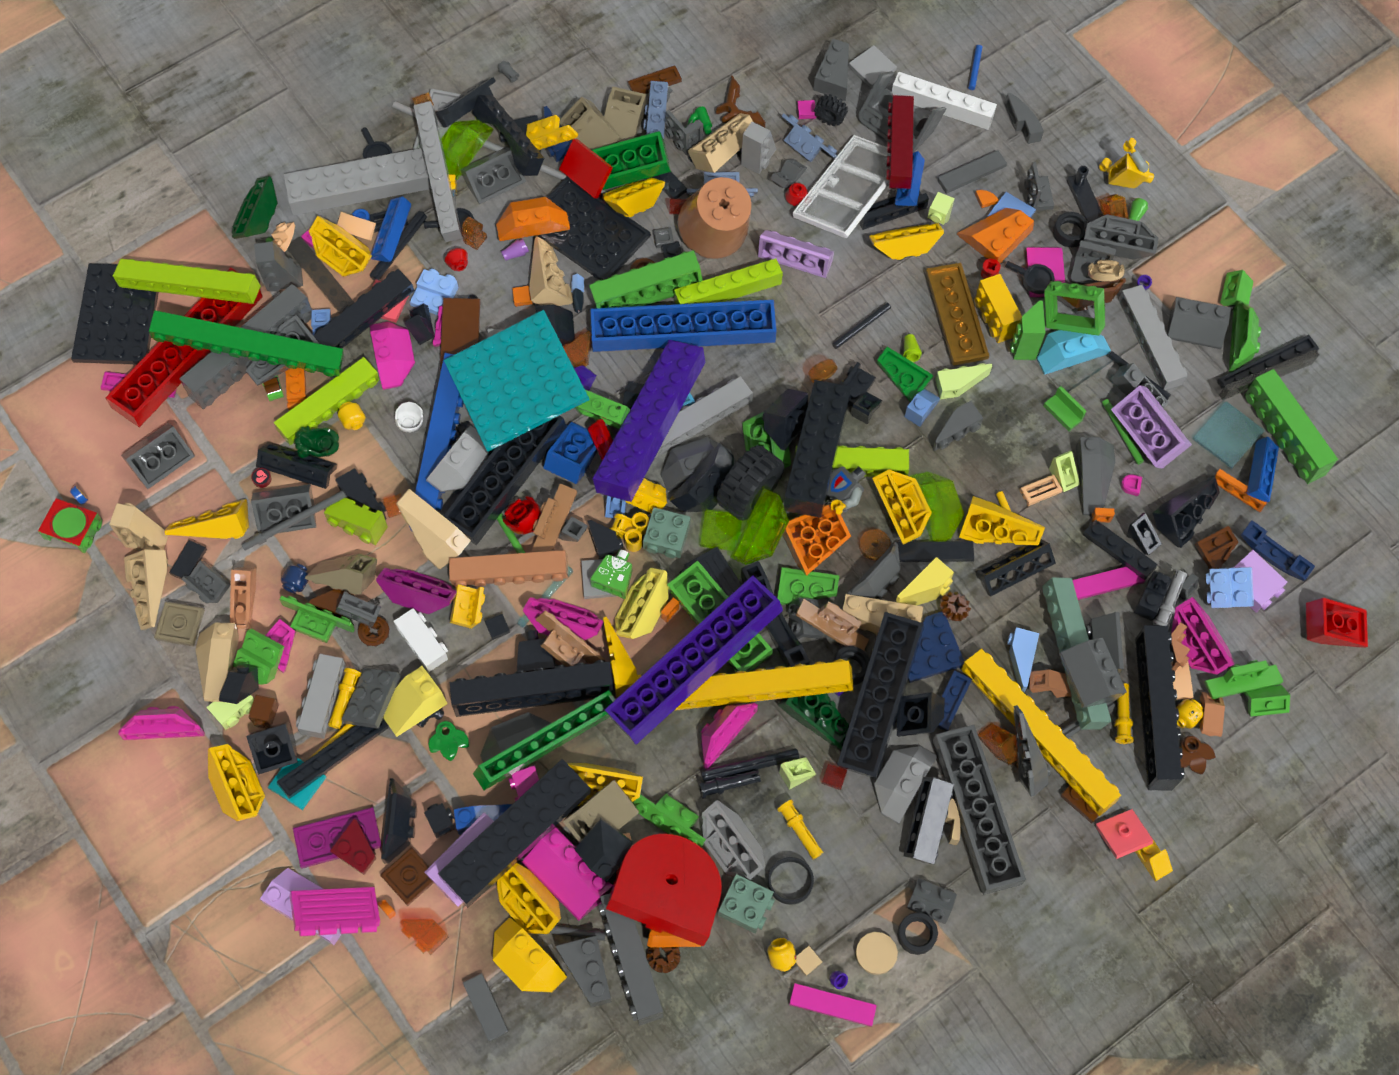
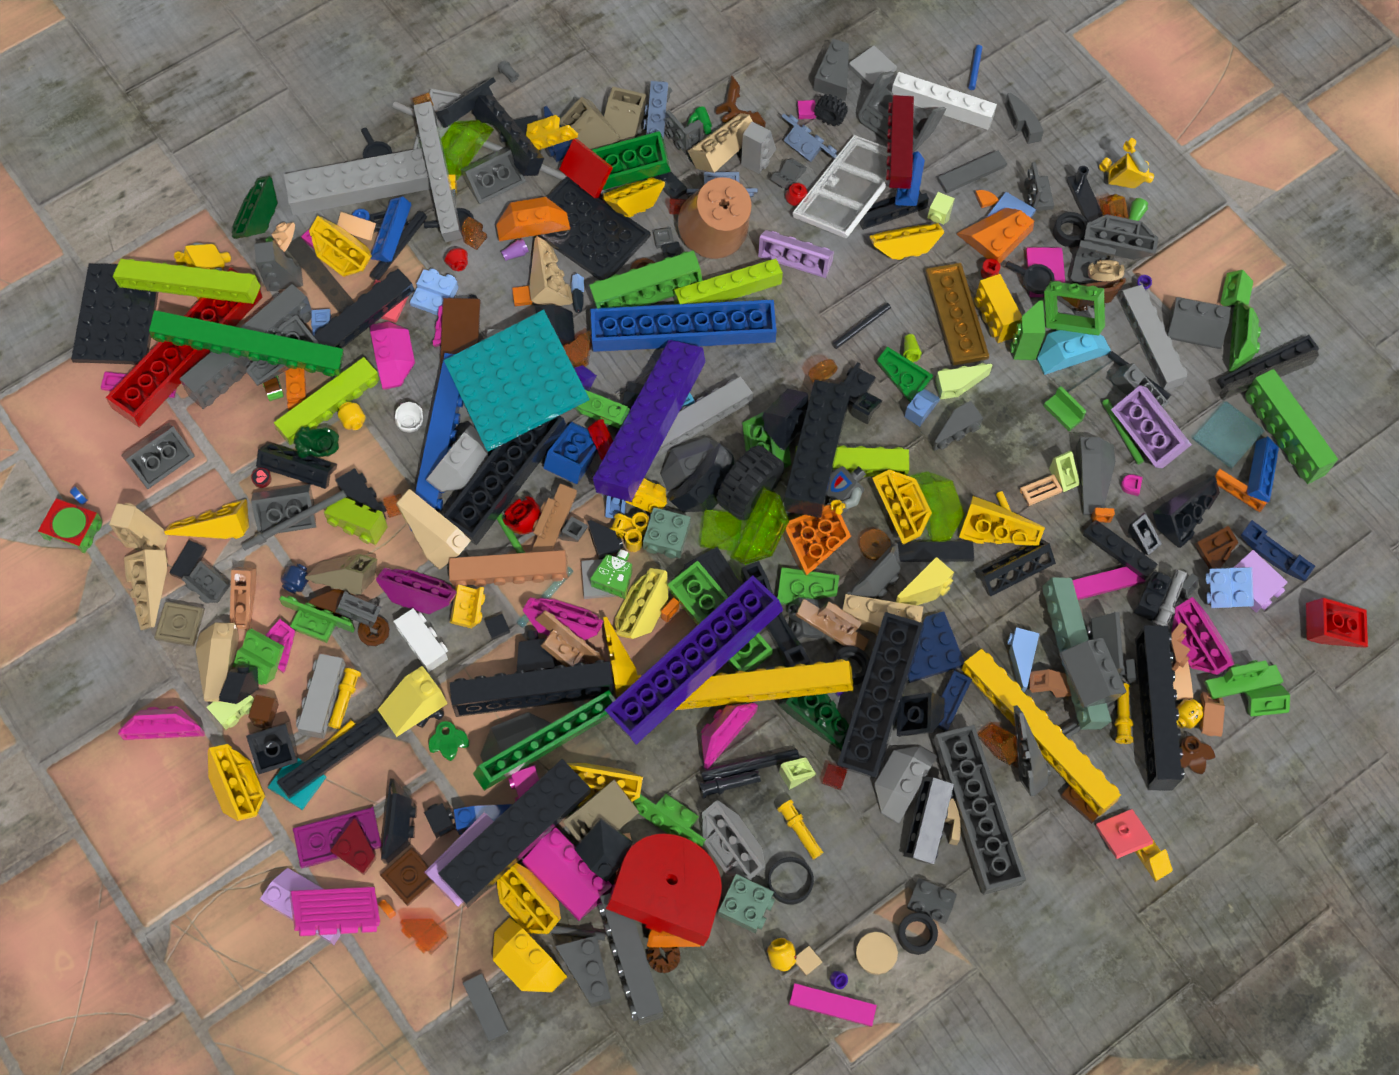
dark grey plate [342,668,401,728] -> none
black slope [404,304,435,345] -> none
reddish brown tile [628,65,682,94] -> none
reddish brown gear [940,591,971,621] -> none
none -> yellow torso [174,242,231,299]
none -> dark grey tile [1120,659,1138,685]

